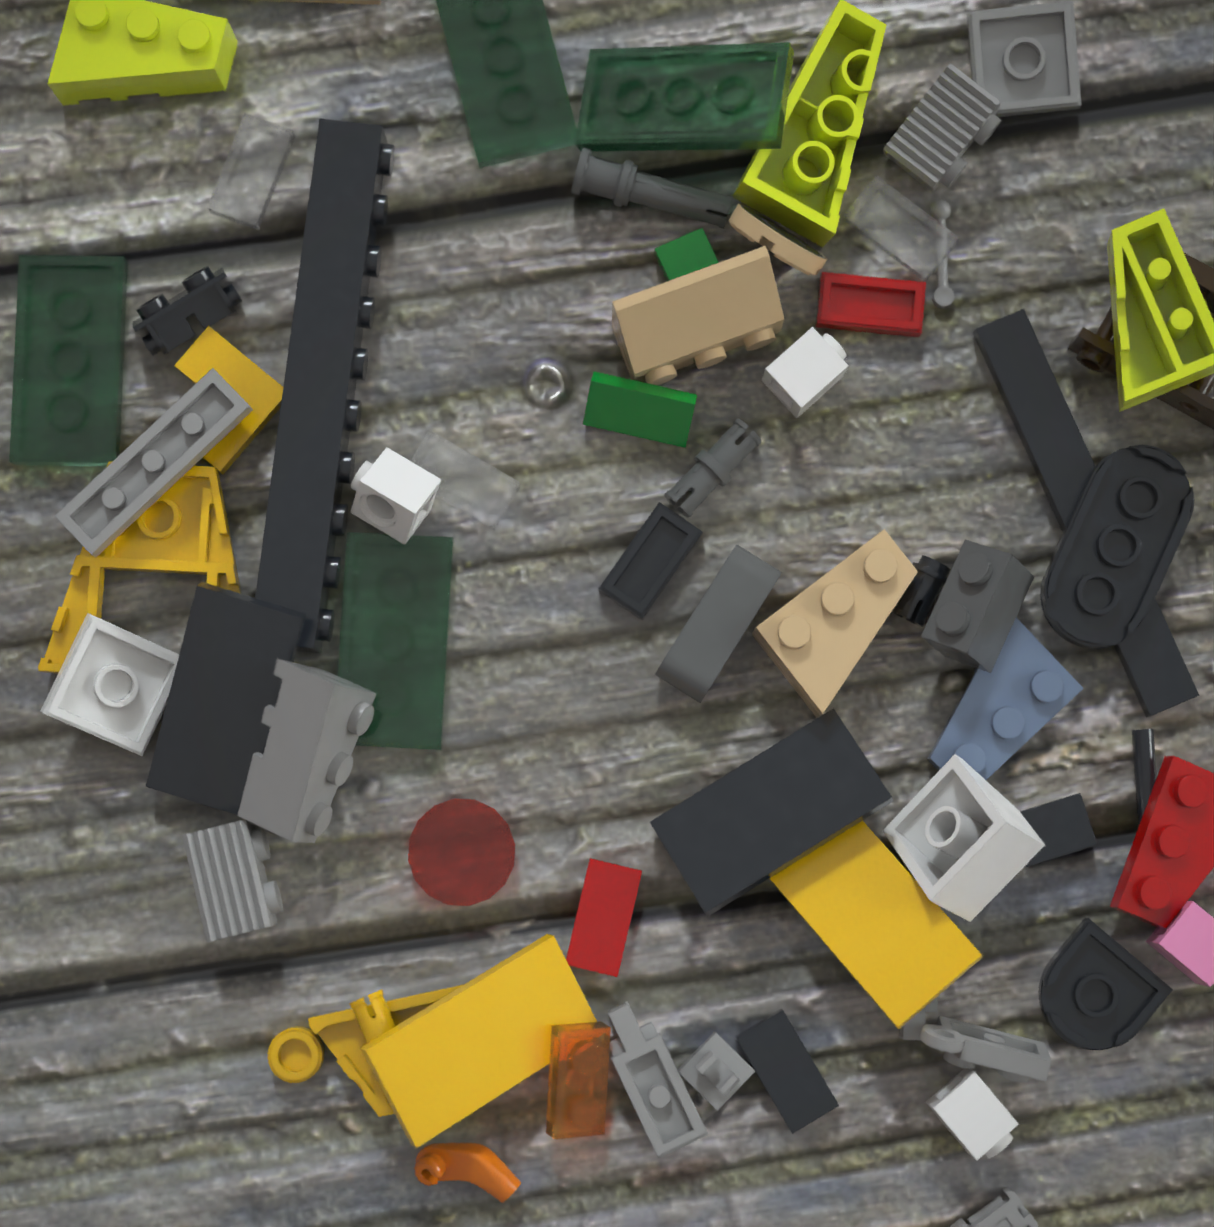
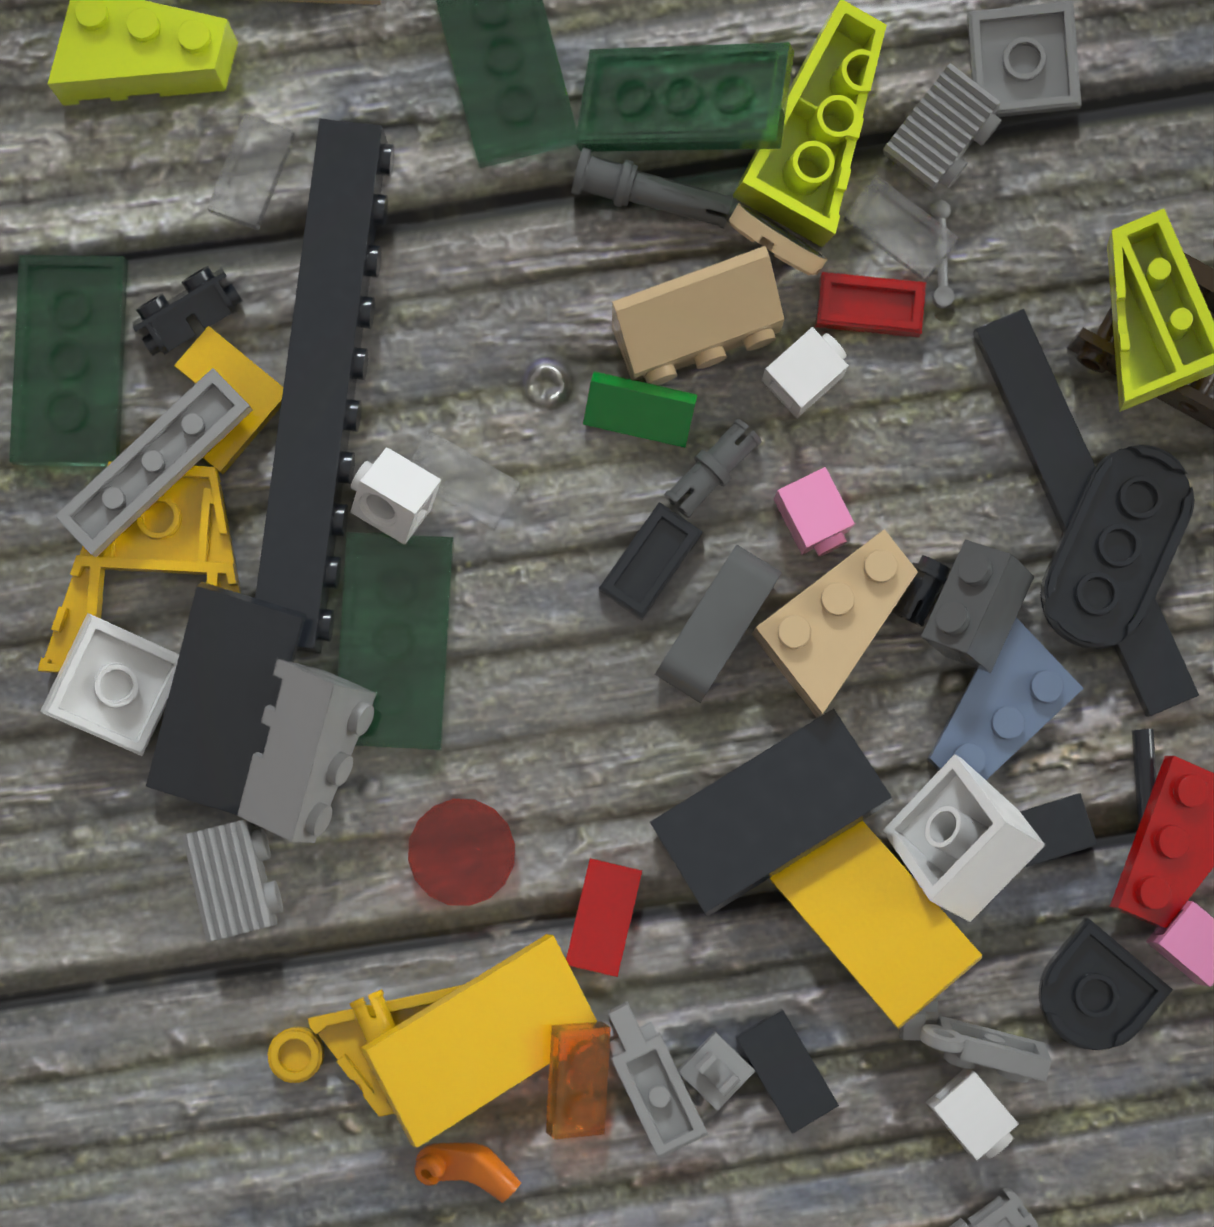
green tile [654,228,719,281] -> none
none -> bright pink brick [773,467,855,556]

